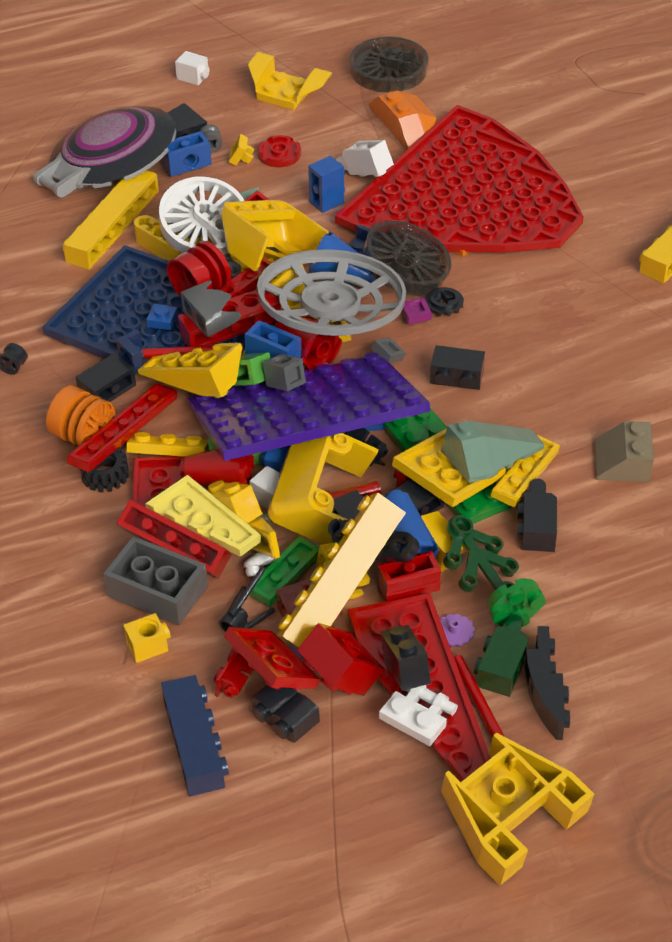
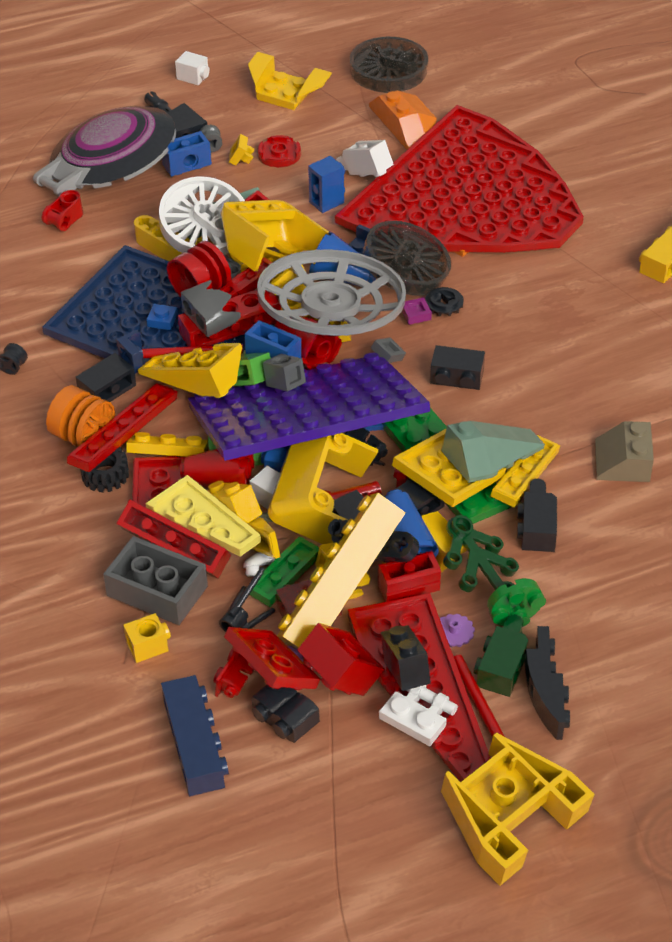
yellow brick [63,170,159,270] -> none
none -> red piece [42,190,84,231]
none -> black pin [144,91,172,112]

